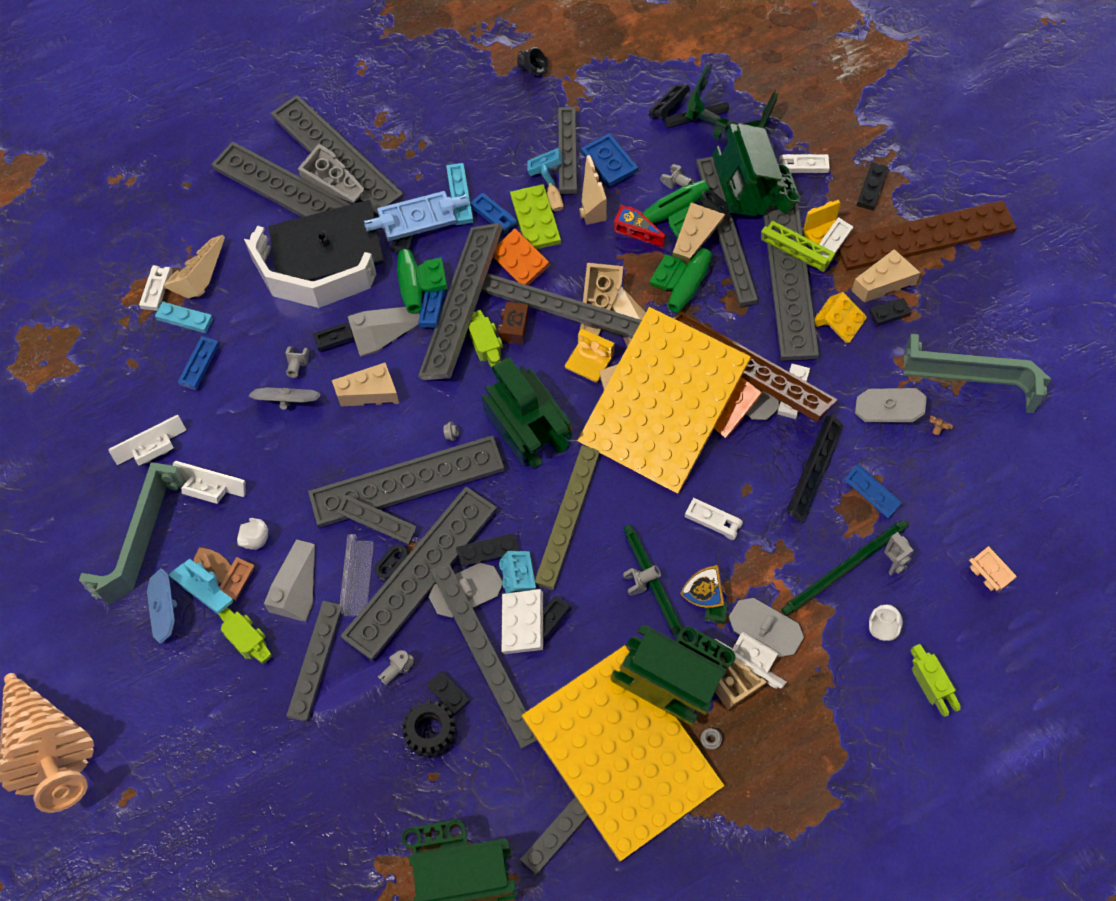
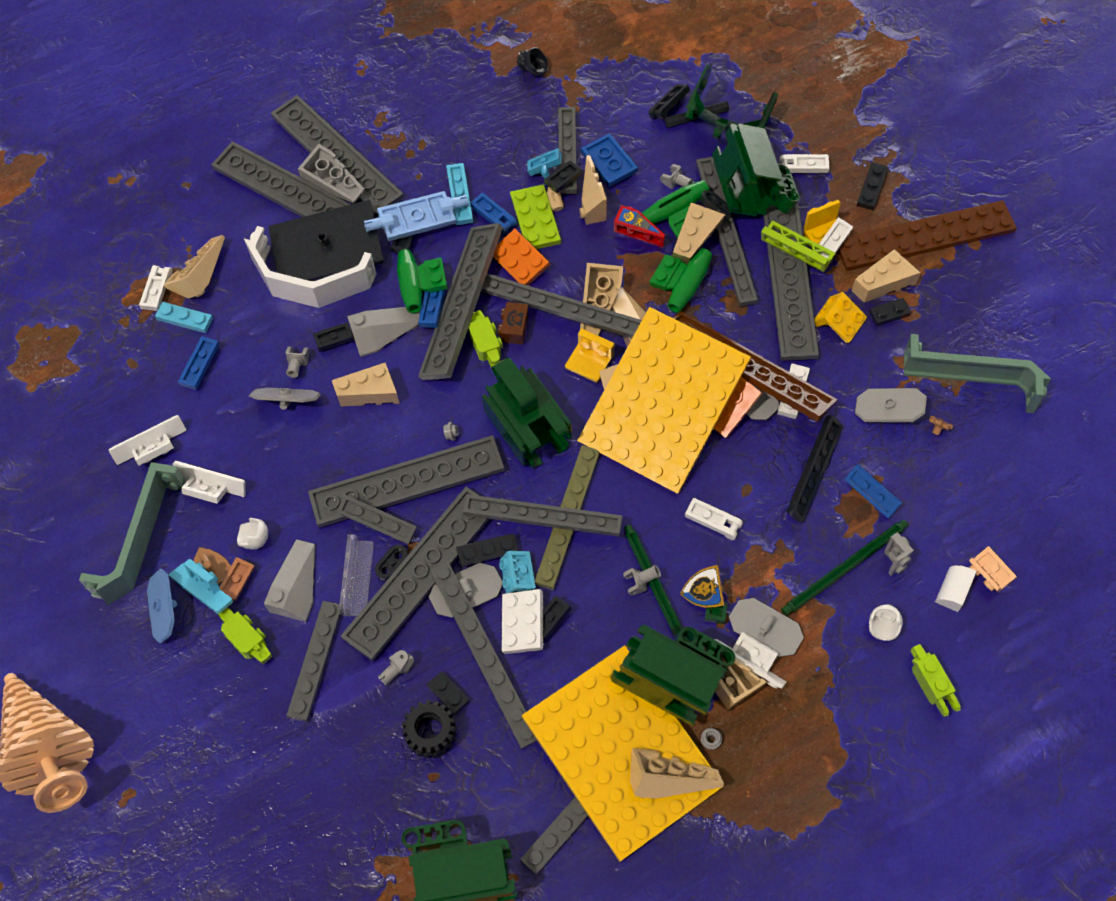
none -> dark grey plate [463,494,622,537]
none -> black plate [544,160,582,194]
none -> tan wedge [630,748,724,798]
none -> white brick [935,566,976,612]

